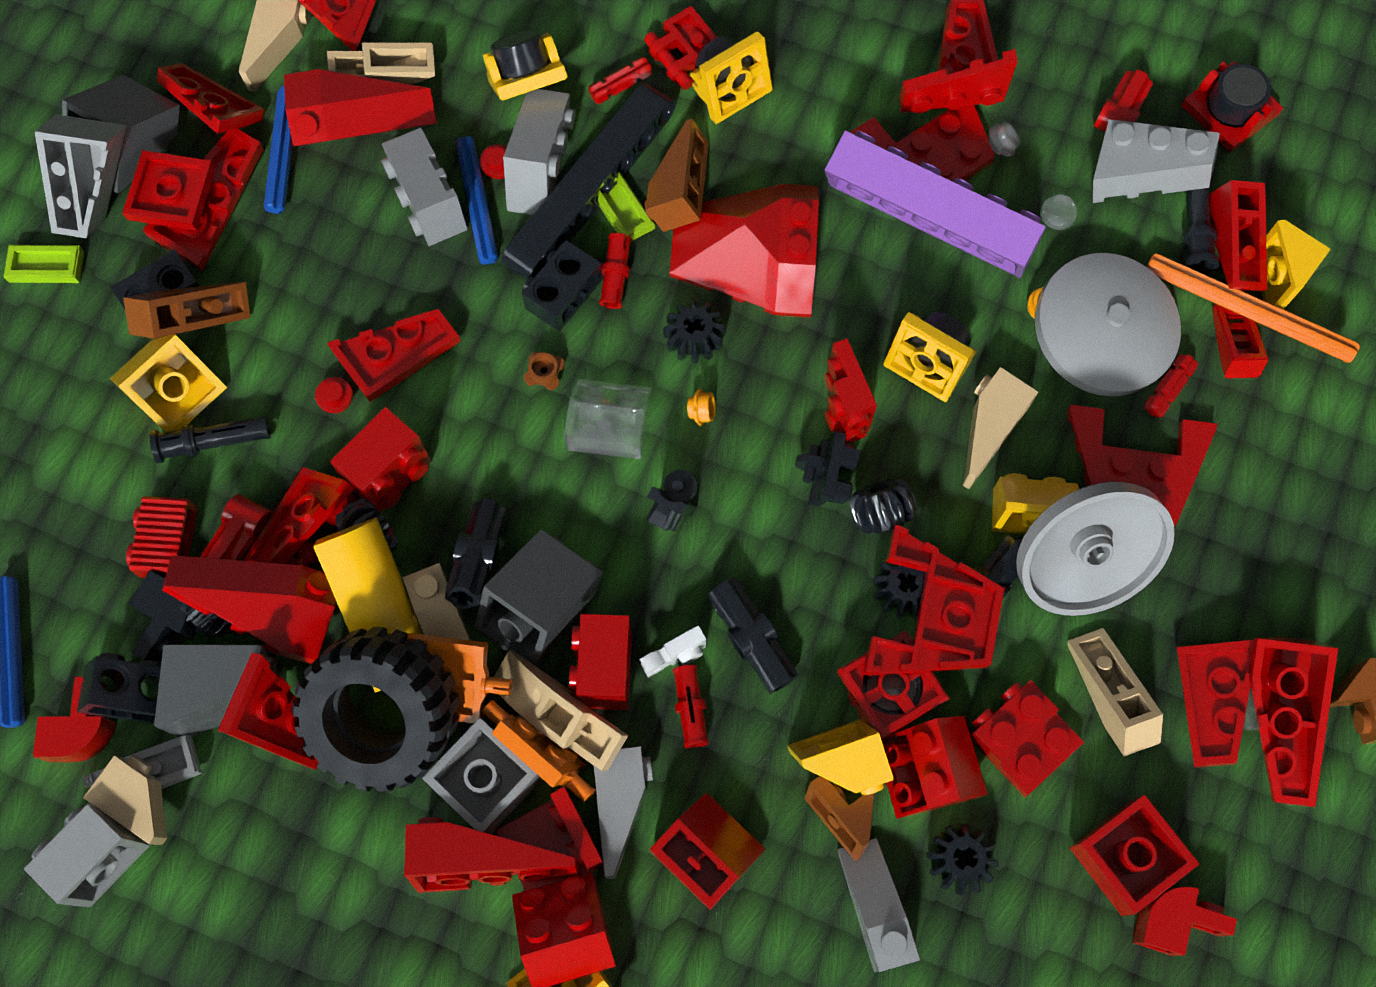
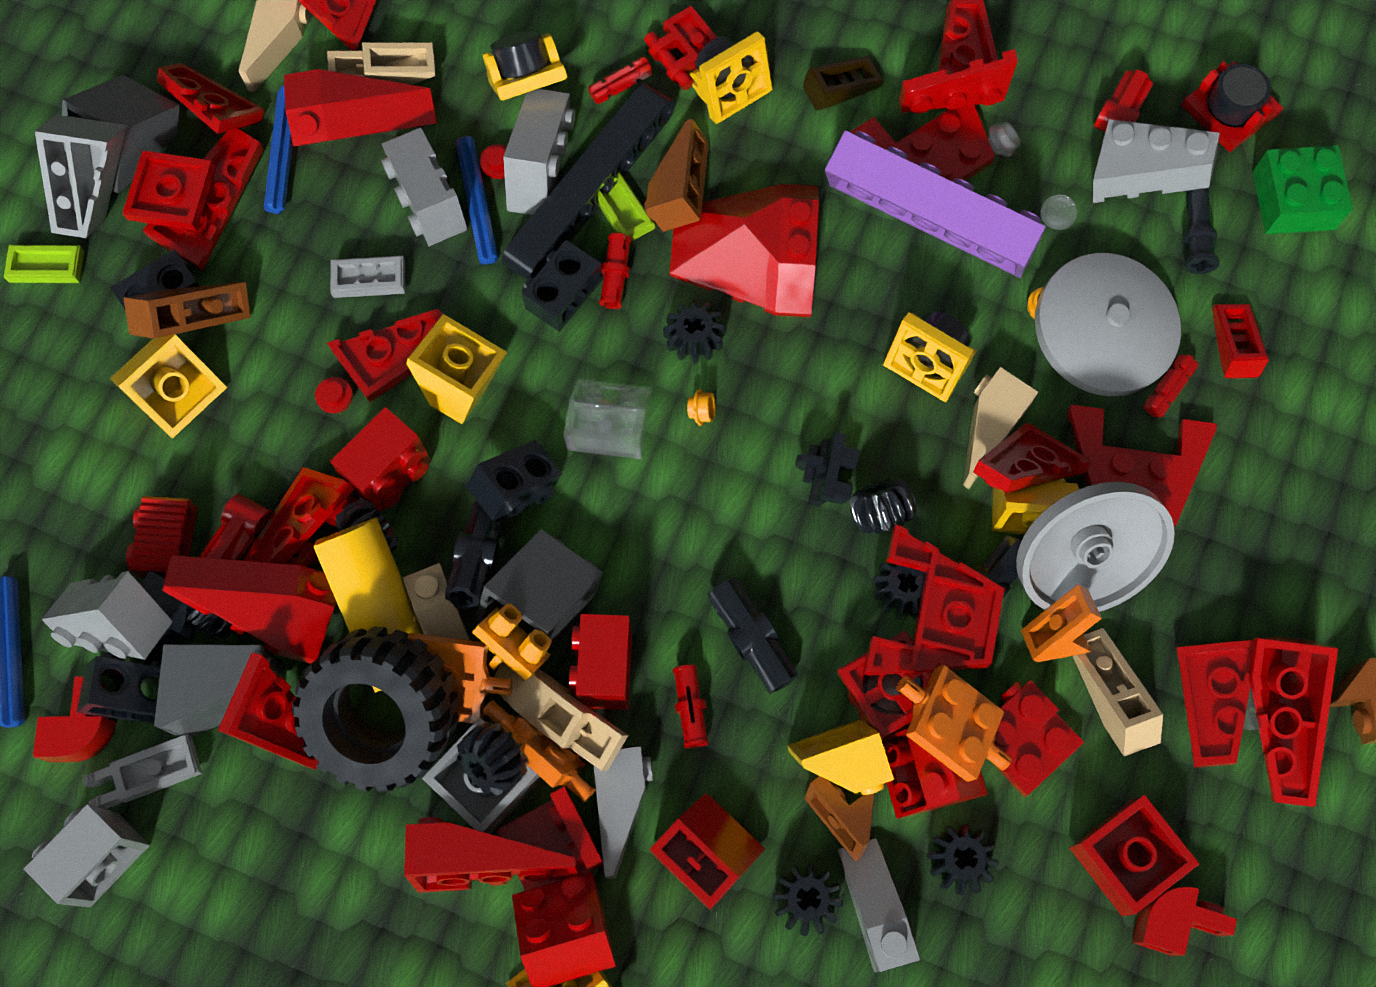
tan slope [83,755,167,845] -> none
black pin [149,415,271,464] -> none
dark orange plate [524,352,564,390] -> none
white plate [640,626,706,678] -> none
black hips [646,470,697,531] -> none
red plate [824,339,877,444] -> none
orange axle [1147,253,1360,363] -> none
red slope [1210,180,1267,291] -> none
yellow slope [1261,220,1331,309] -> none
none -> light grey wedge [42,571,173,660]
none -> light grey plate [330,255,405,298]
none -> yellow slope [406,314,507,424]
none -> black gear [457,721,528,796]
none -> black brick [466,440,563,521]
none -> light orange hips [472,603,552,681]
none -> black gear [772,863,843,936]
none -> dark brown slope [803,56,884,110]
none -> orange plate [896,665,1012,782]
none -> red wing [973,423,1092,493]
none -> orange slope [1021,584,1102,662]
none -> green brick [1252,145,1353,234]

